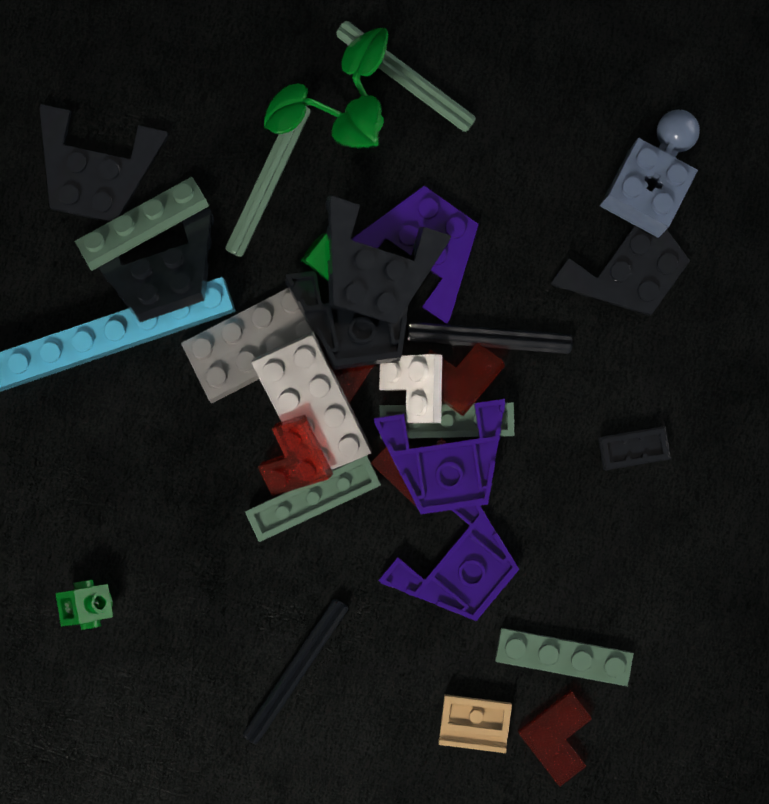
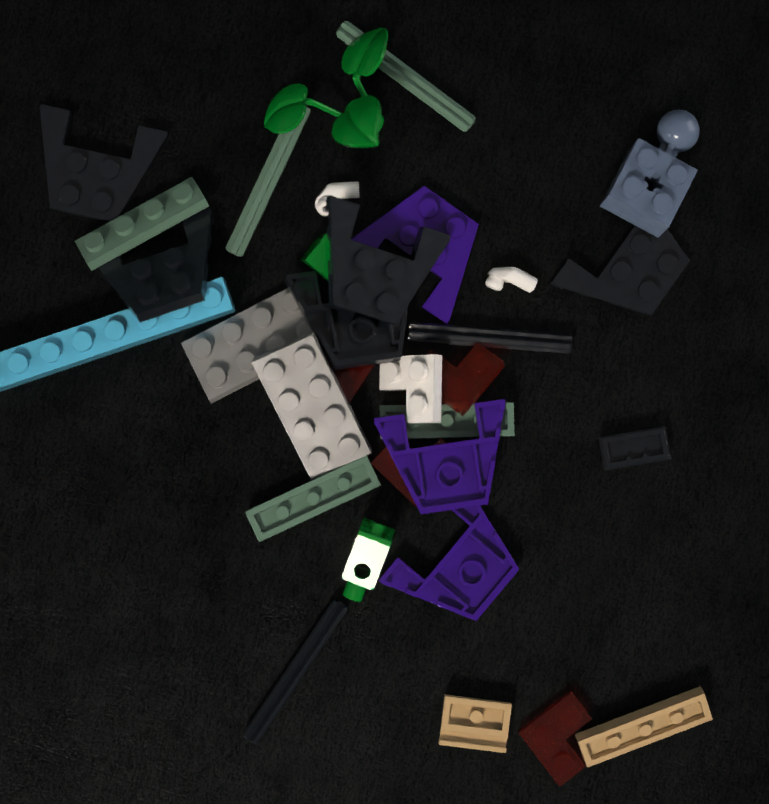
green brick [55,580,113,630] -> none
clear red plate [258,415,333,496] -> none
sand green plate [495,628,634,687] -> none
none -> white arm [315,182,359,216]
none -> torso [342,518,395,602]
none -> white arm [485,267,538,293]
none -> tan plate [575,686,713,768]

